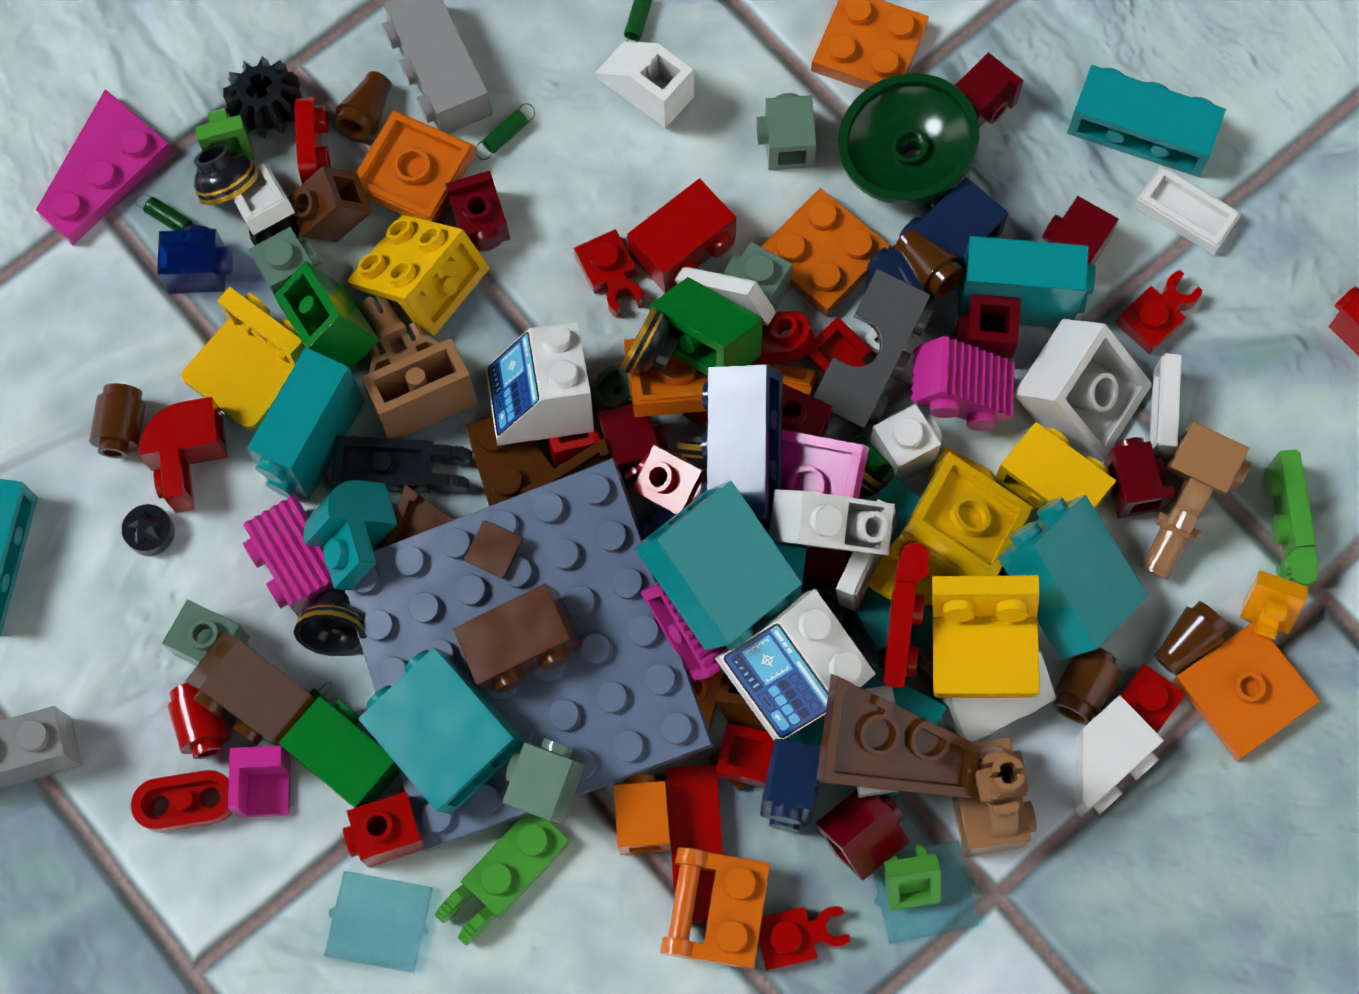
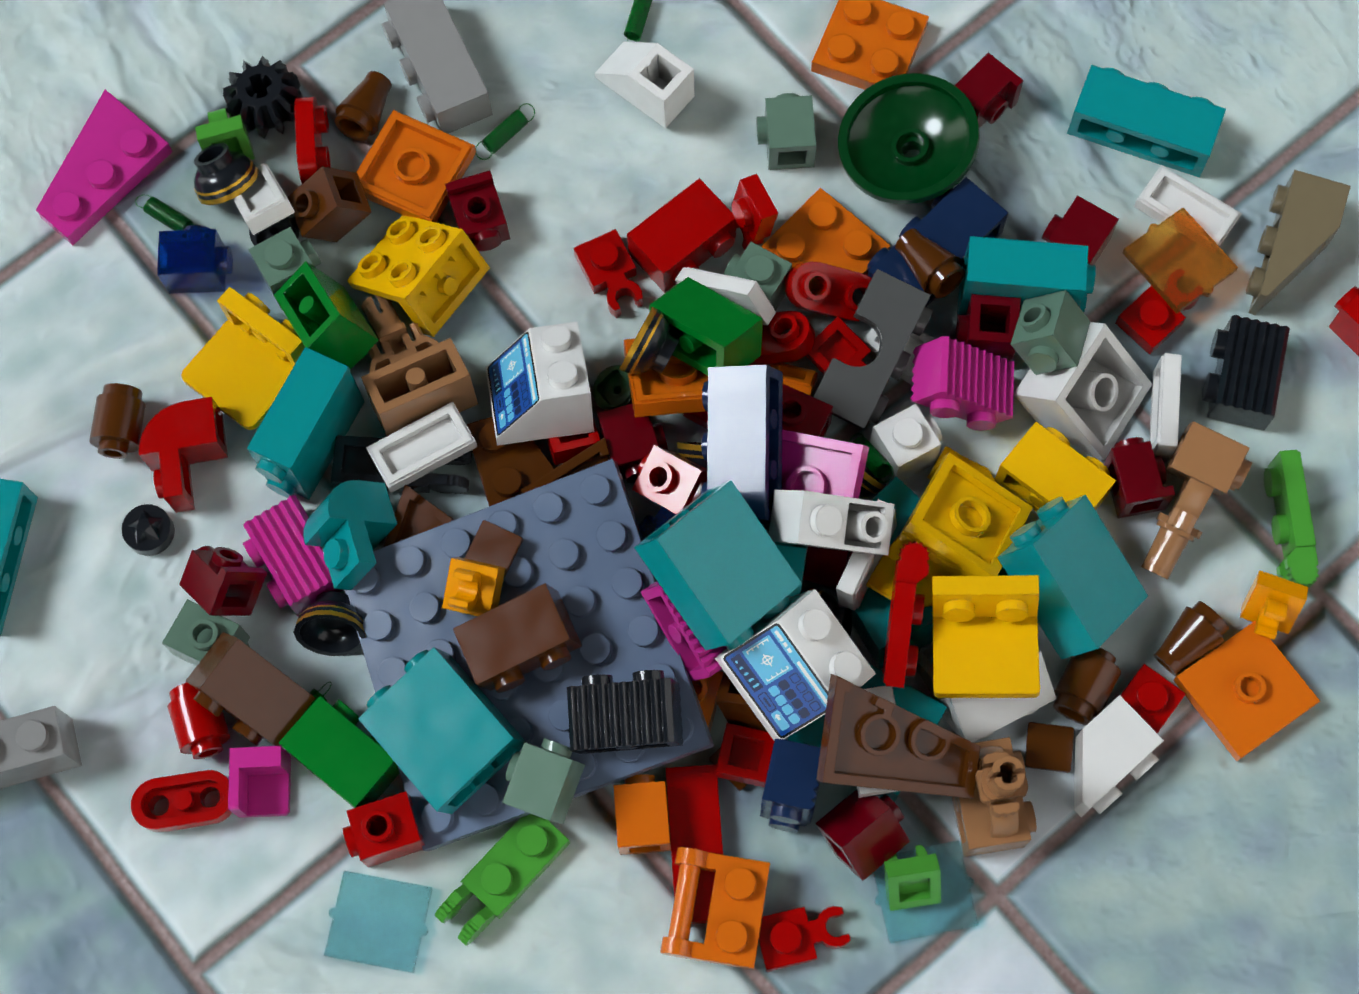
none -> dark red brick [179,546,267,616]
none -> white tile [366,401,477,493]
none -> light orange tile [442,557,505,616]
none -> black brick [567,670,683,754]
none -> red plate [731,173,778,250]
none -> red plate [785,262,872,321]
none -> sand green brick [1011,290,1090,375]
none -> reddish brown piece [1024,722,1074,773]
none -> clear orange piece [1122,207,1238,314]
none -> black brick [1202,315,1290,430]
none -> dark tan slope [1246,170,1351,315]

